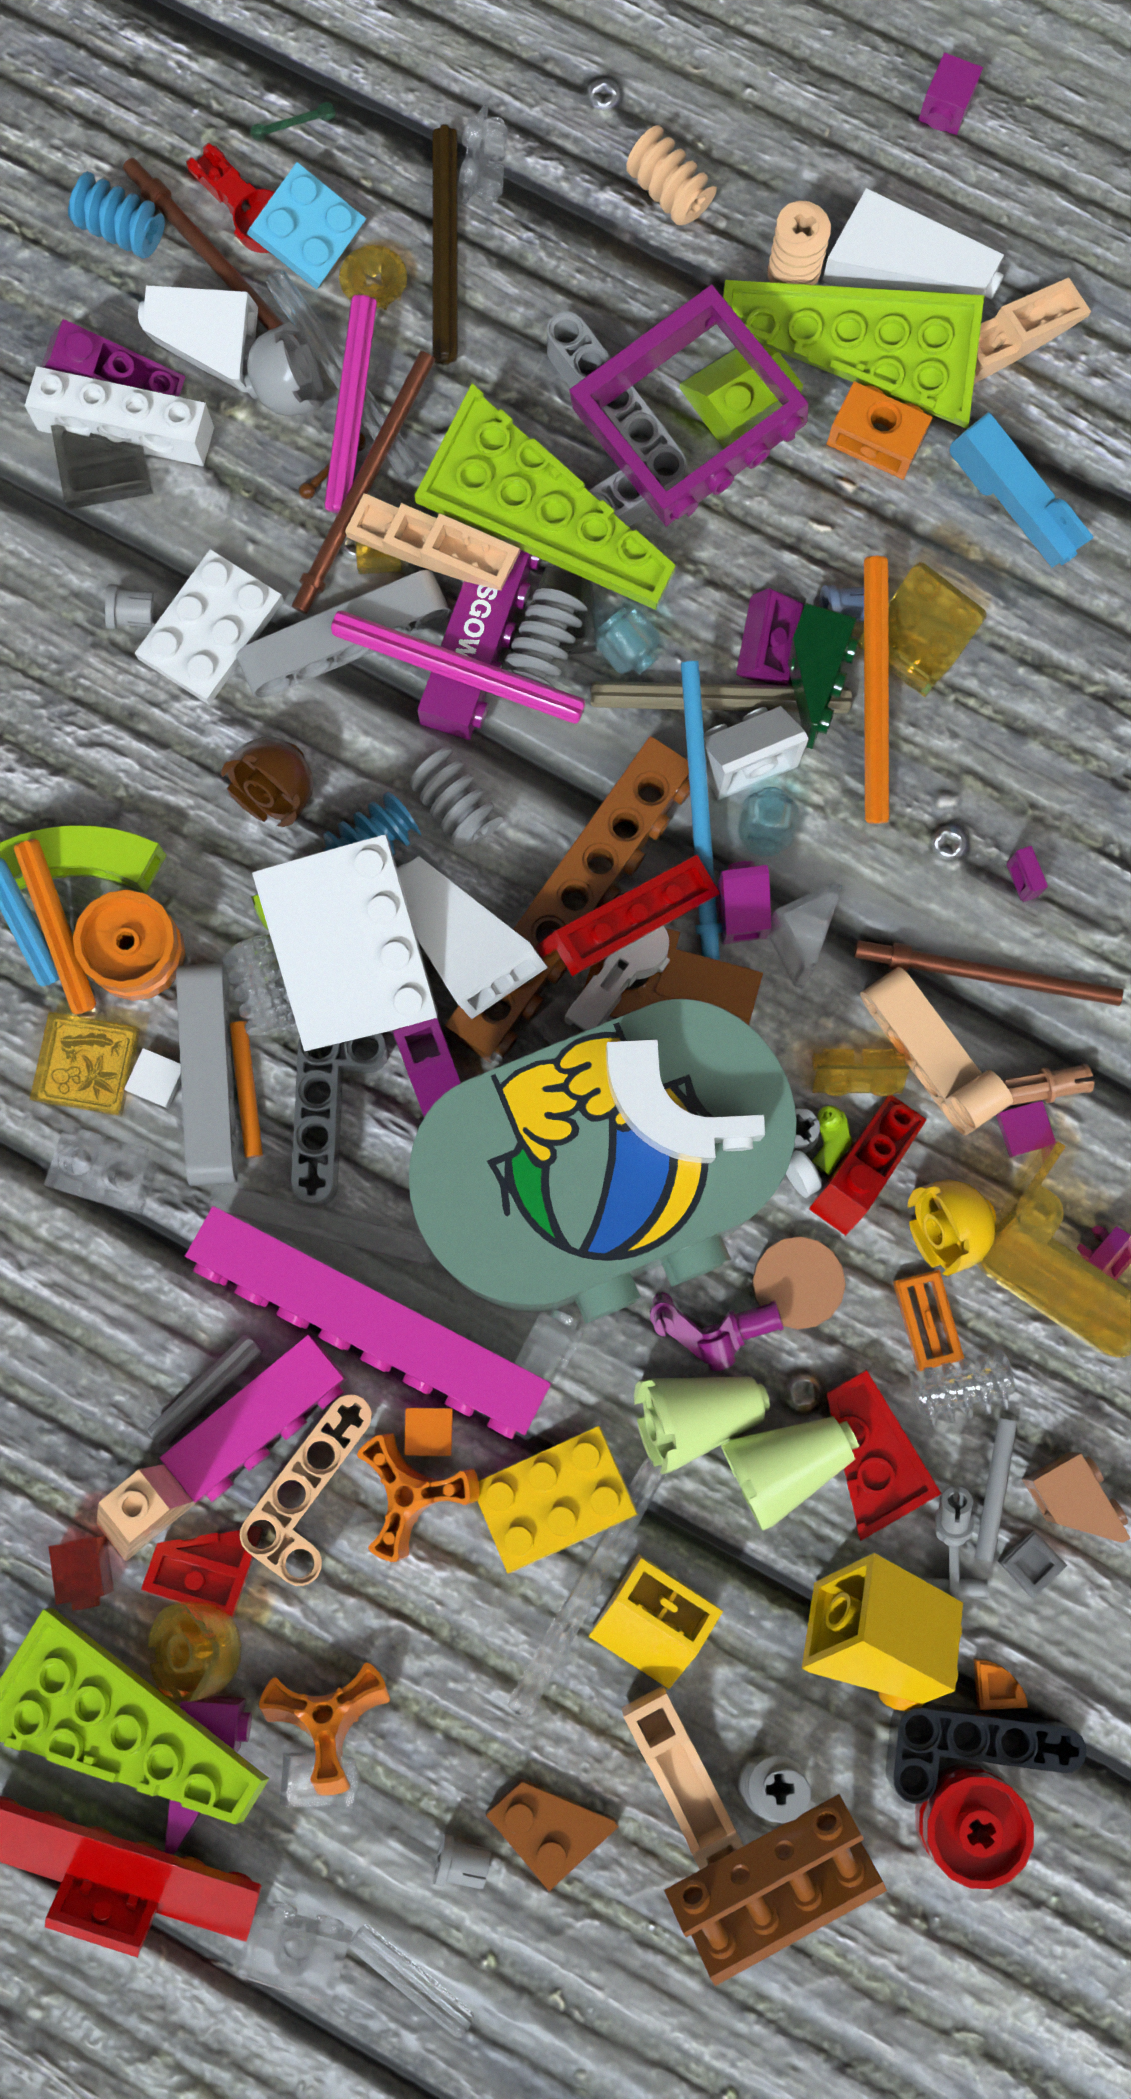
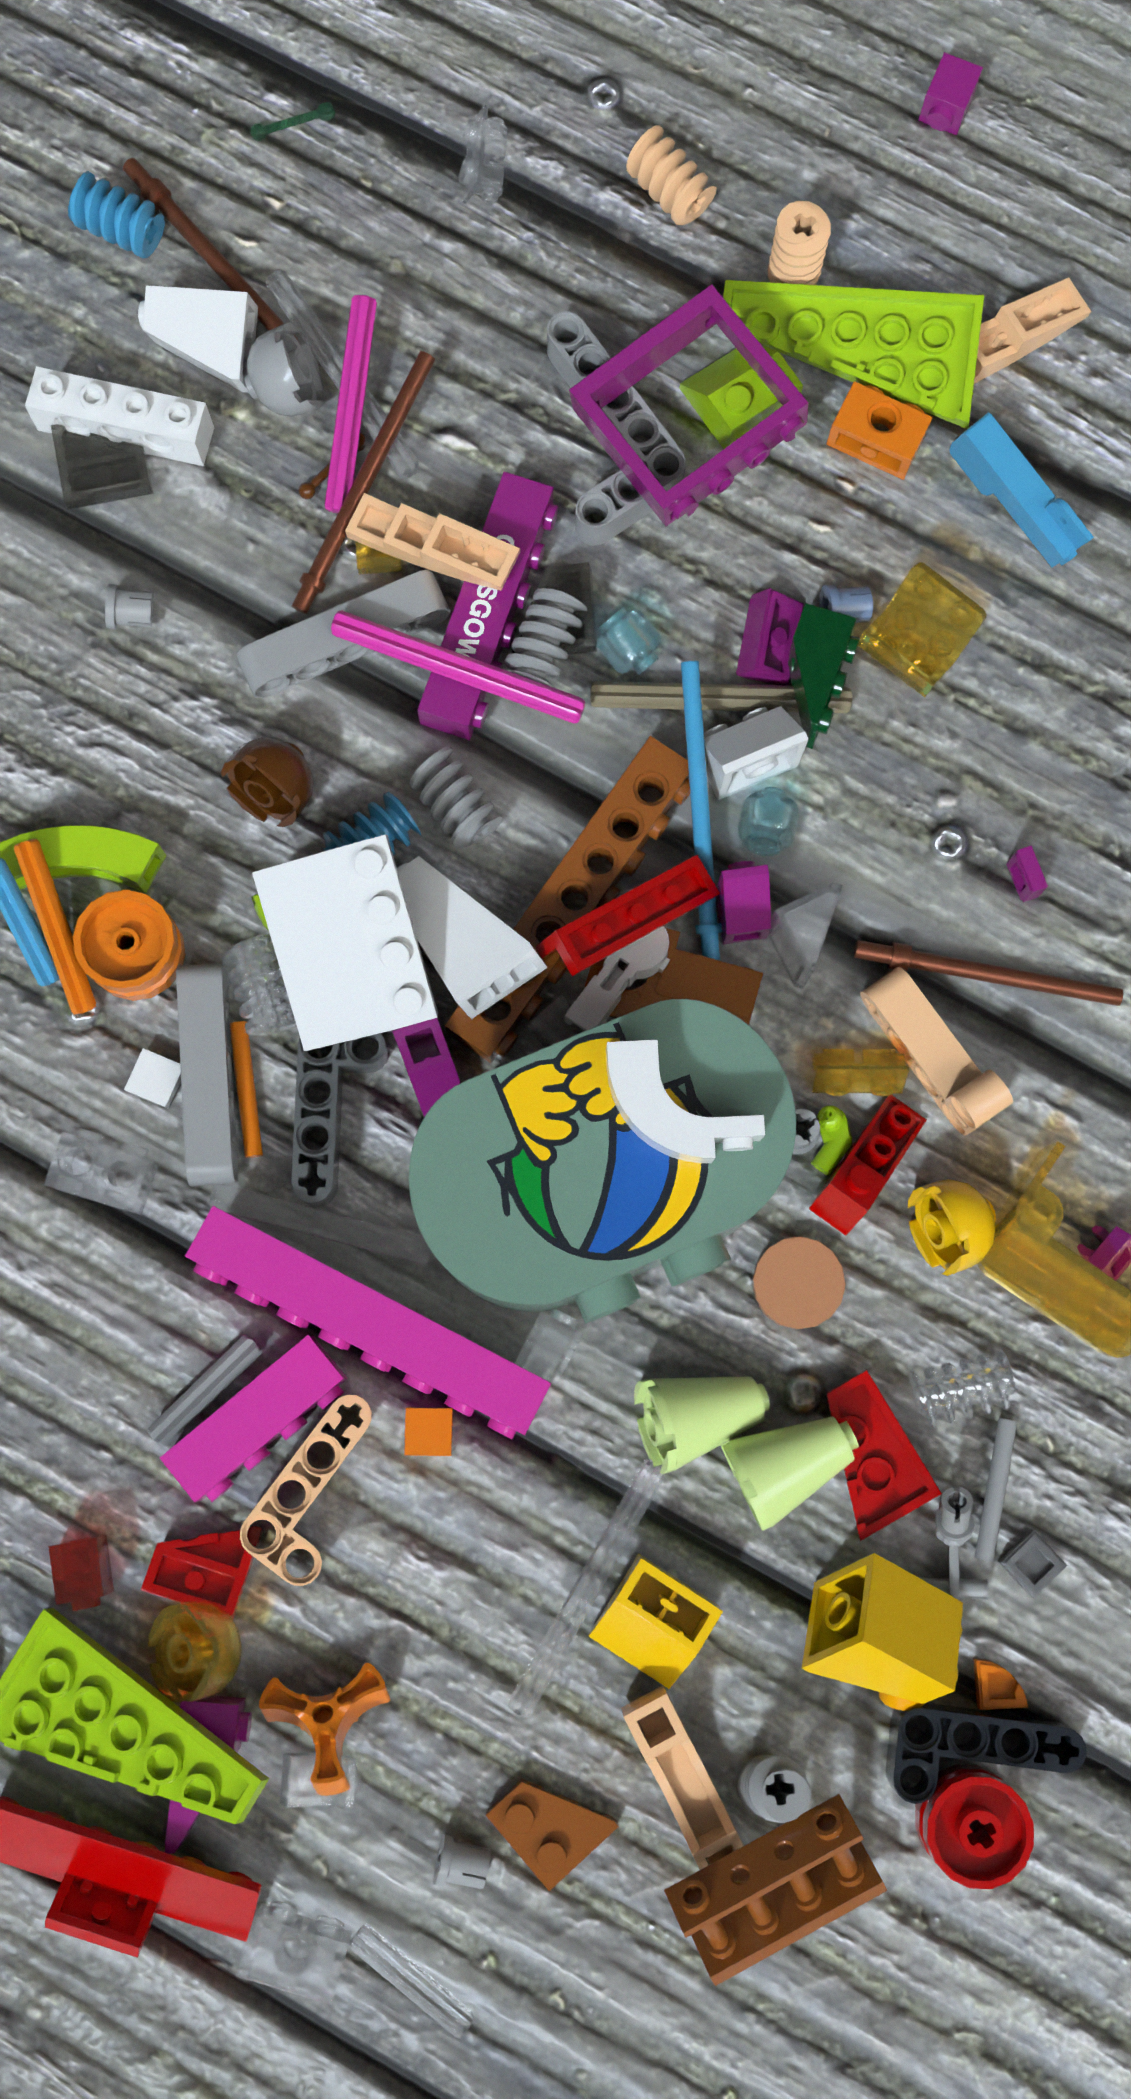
clear yellow tile [29,1012,141,1117] -> none
magenta slope [41,319,186,397] -> none
light nougat slope [97,1464,197,1561] -> none
white plate [135,549,284,705] -> none
red piece [186,143,275,253] -> none
medium azure plate [247,162,366,290] -> none
clear yellow gear [339,245,407,311] -> none
orange piece [357,1433,479,1562] -> none
lime wing [415,383,676,610] -> none
dark brown axle [432,124,458,365] -> none
yellow plate [478,1426,639,1574] -> none
magenta pin [649,1292,784,1371] -> none
white tile [786,1150,822,1198] -> none
white slope [822,188,1004,300] -> none
orange axle [864,555,889,824] -> none
orange tile [893,1270,965,1371] -> none
magenta tile [996,1101,1056,1158] -> none
nougat axle [1002,1064,1094,1106] -> none
nougat slope [1022,1452,1131,1543] -> none

